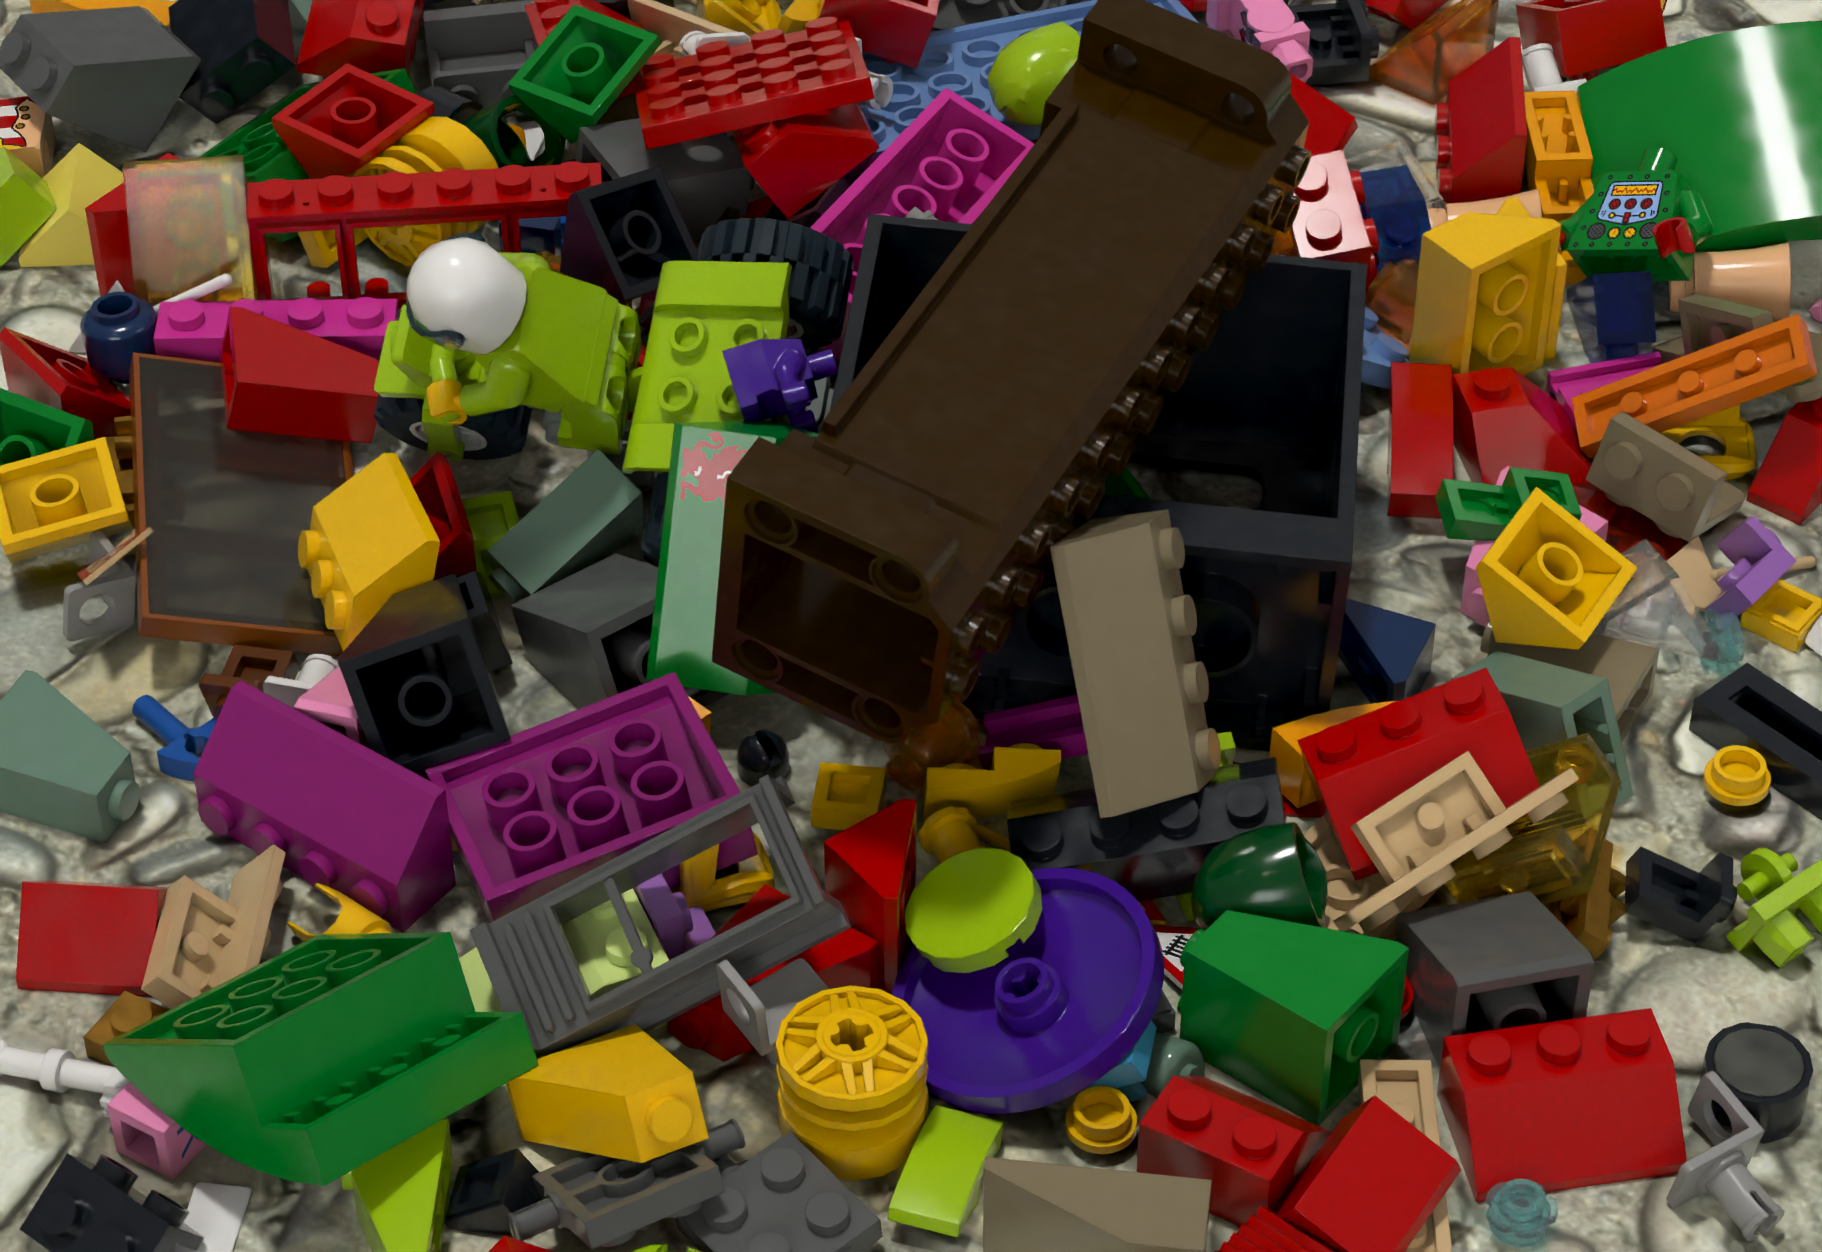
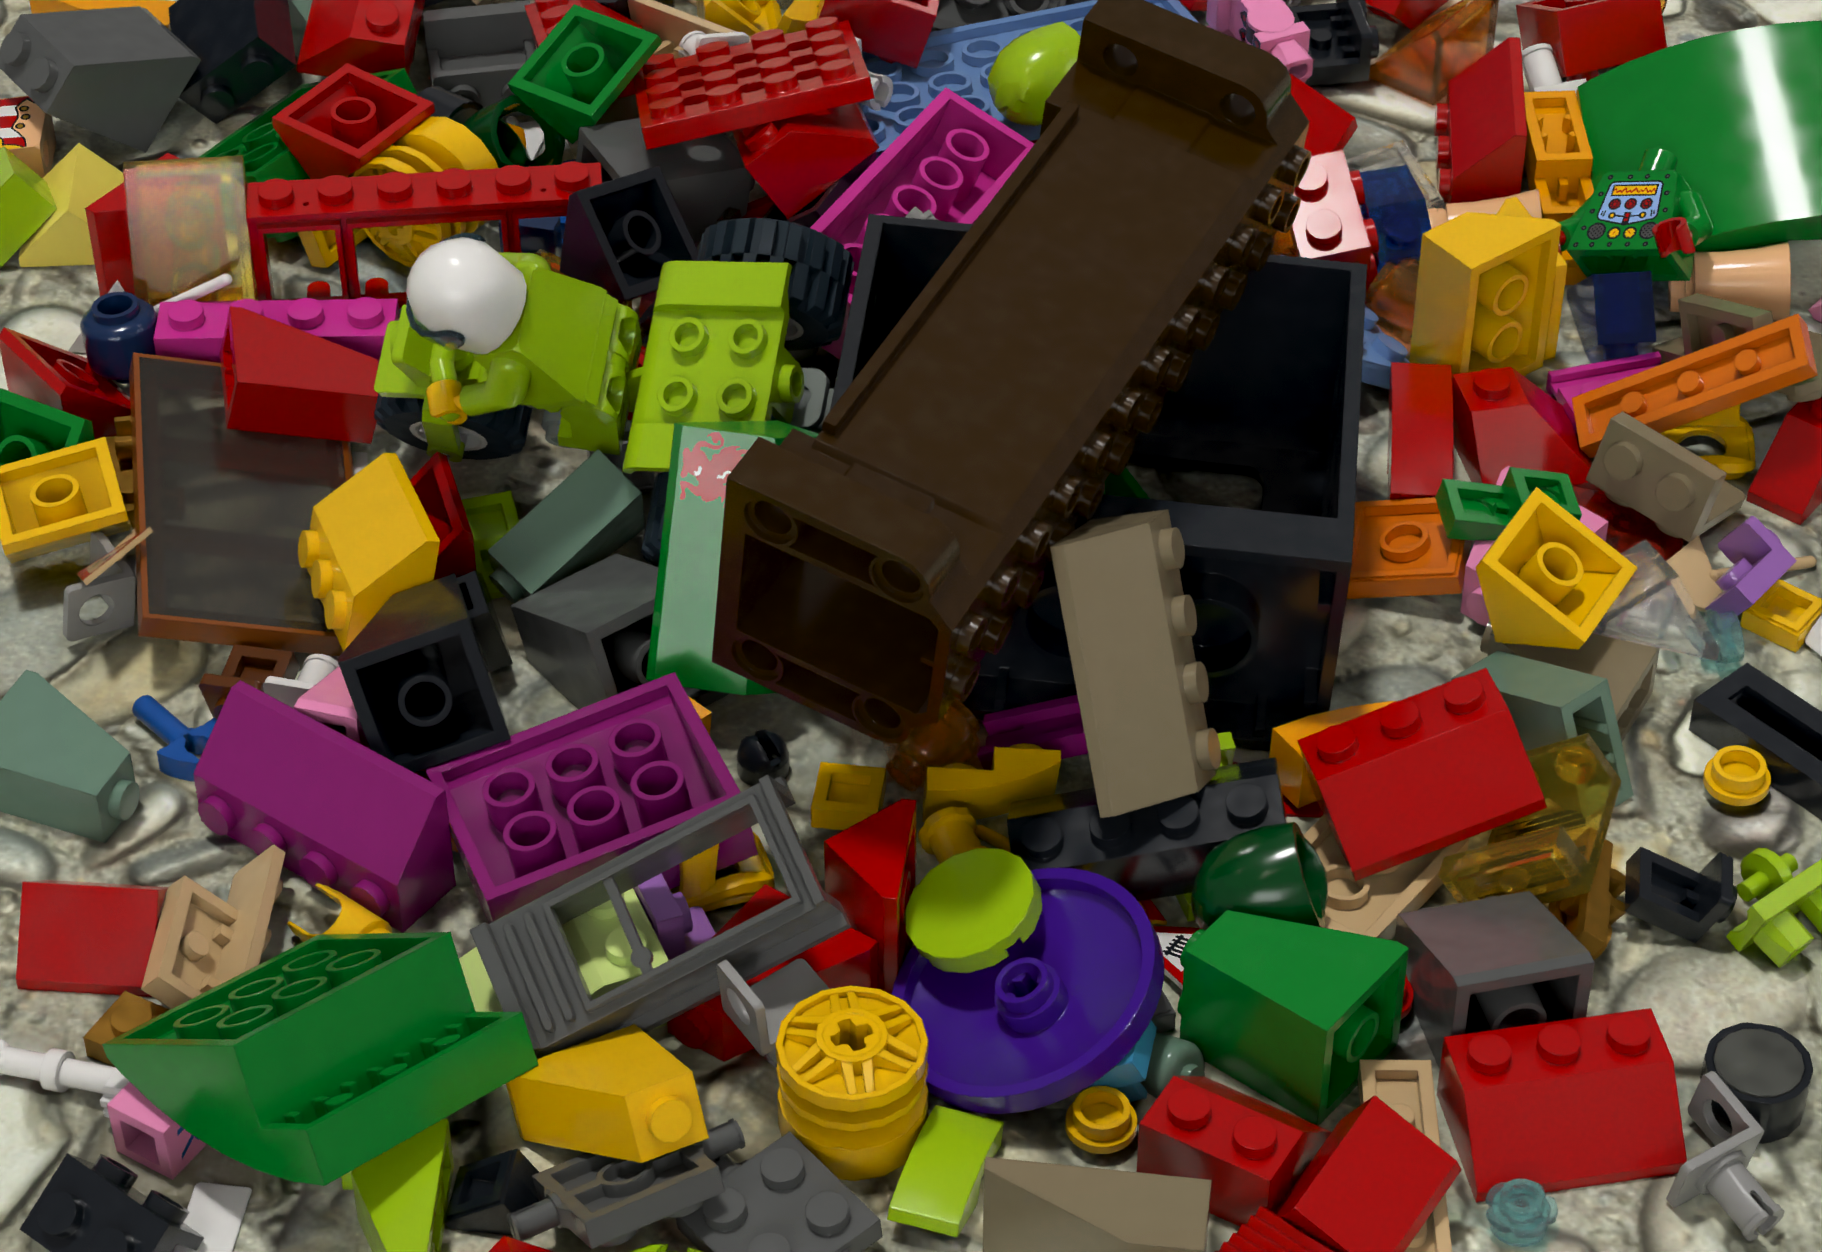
dark purple piece [722,339,838,433] -> none
tan bracket [1333,751,1579,934] -> none
dark blue slope [1338,599,1436,704] -> none
none -> orange plate [1347,497,1472,599]

